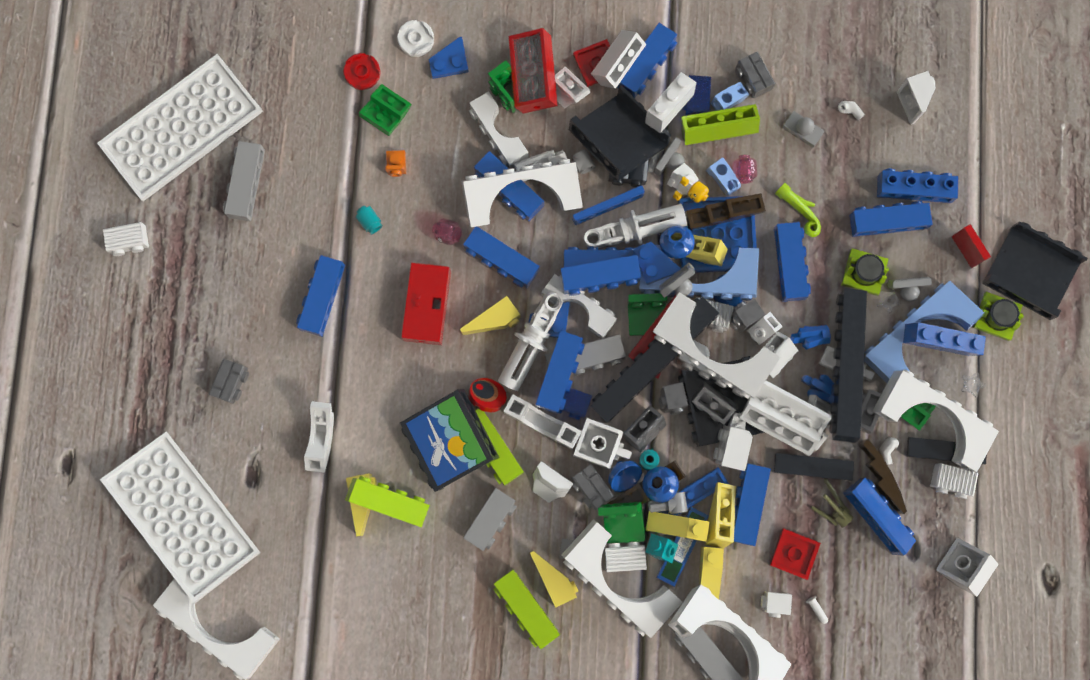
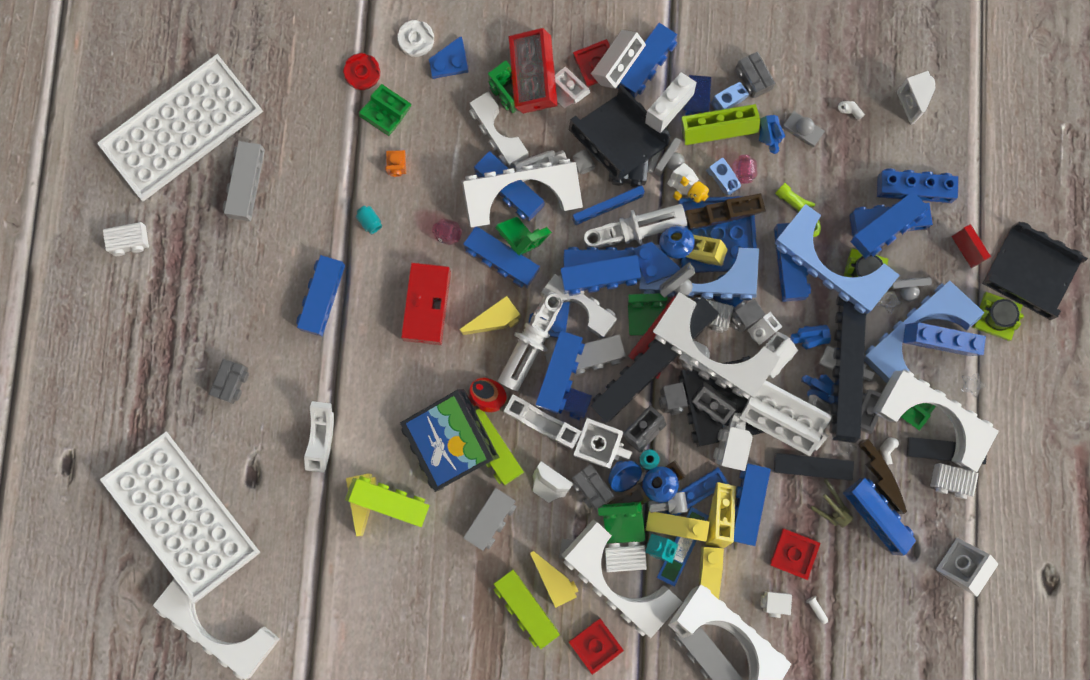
none -> green bracket [495,217,552,255]
none -> red tile [568,618,624,675]
none -> blue rock [759,115,785,154]
none -> light blue arch [775,204,900,314]
none -> blue brick [850,191,929,259]

